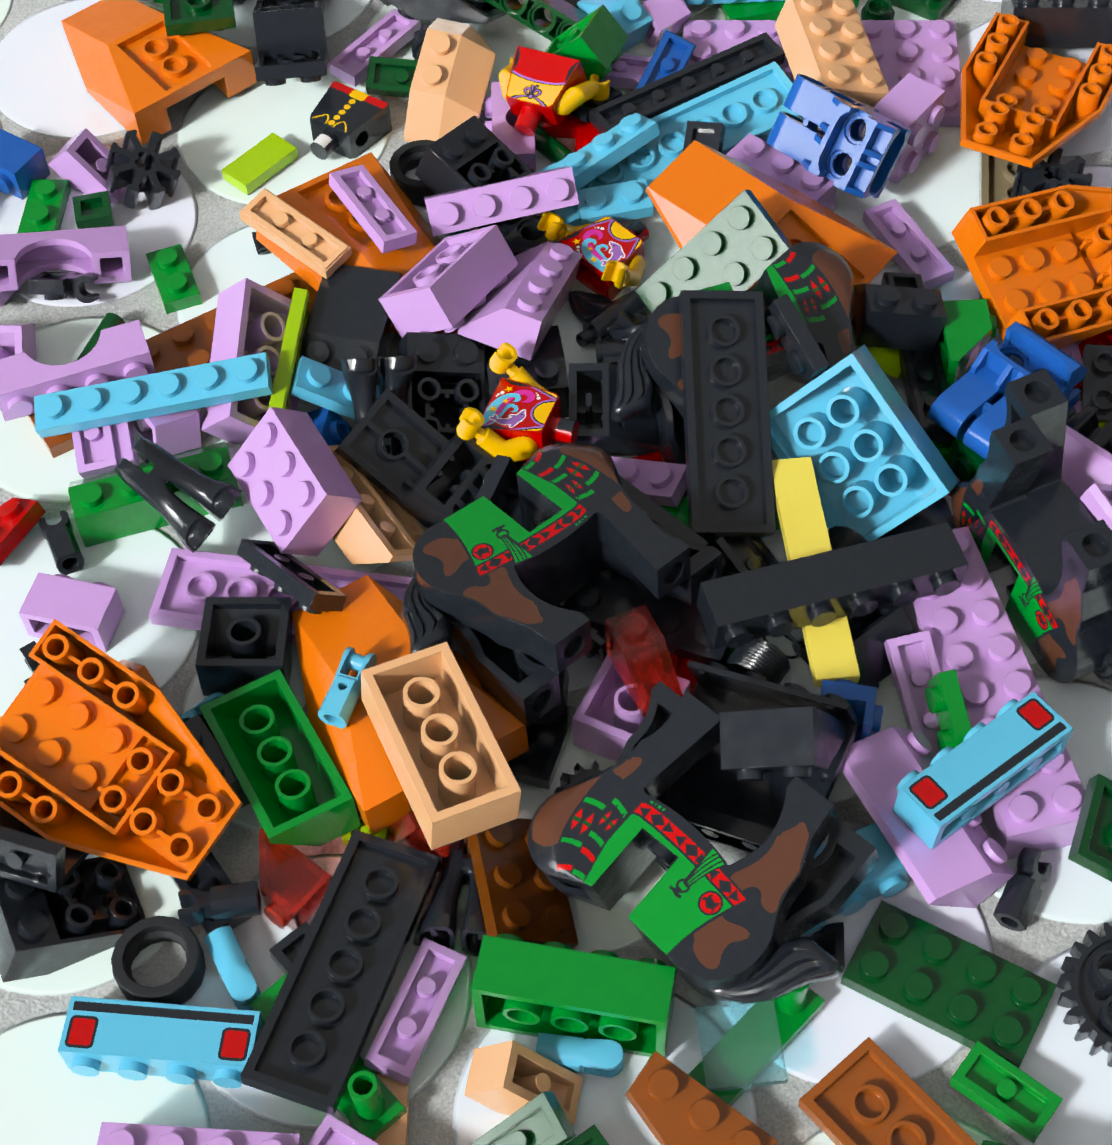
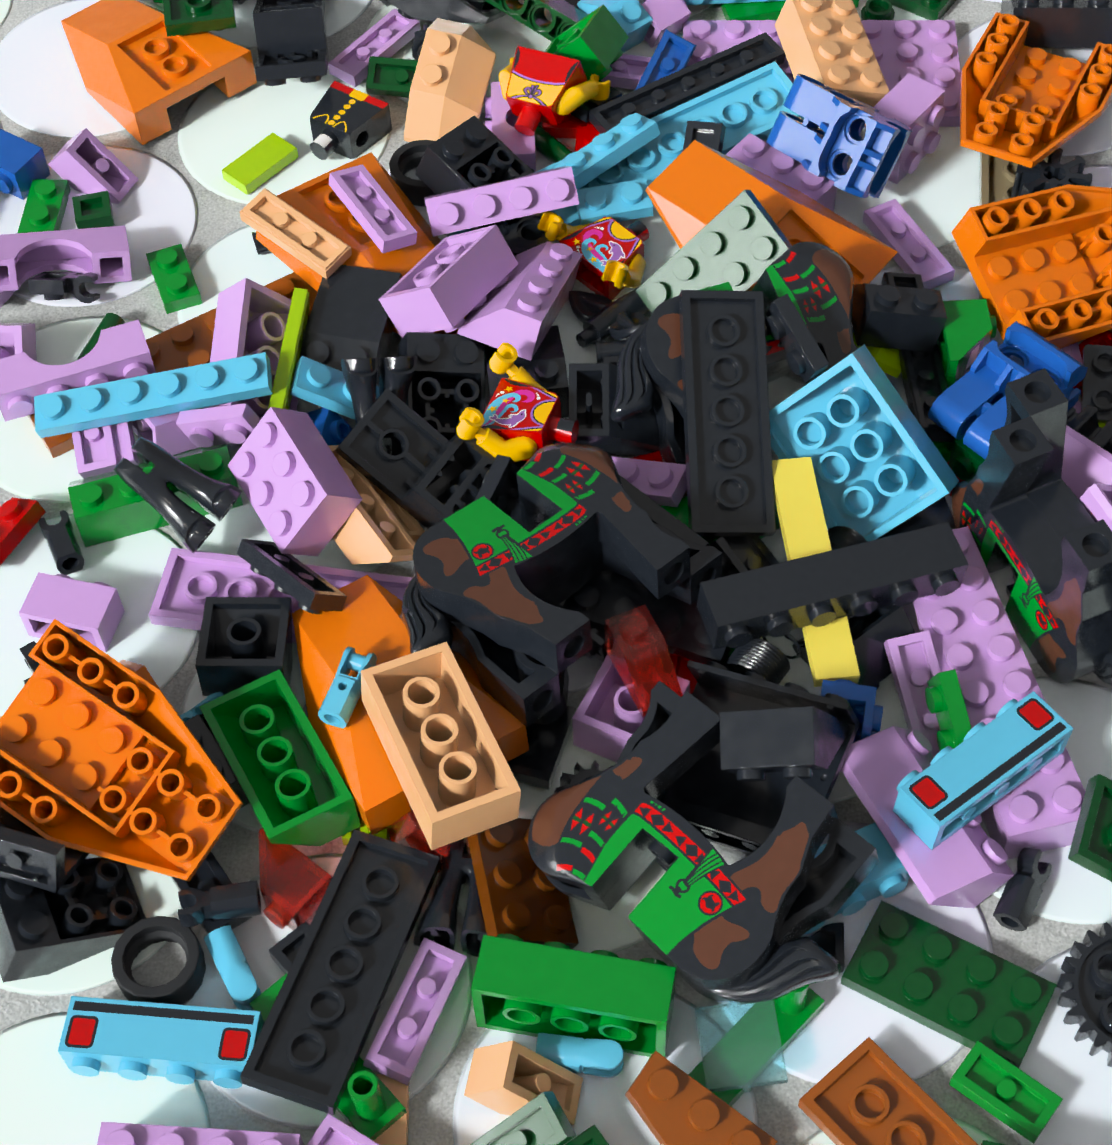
black gear [105,130,181,210] -> none
none -> lavender plate [176,403,261,448]

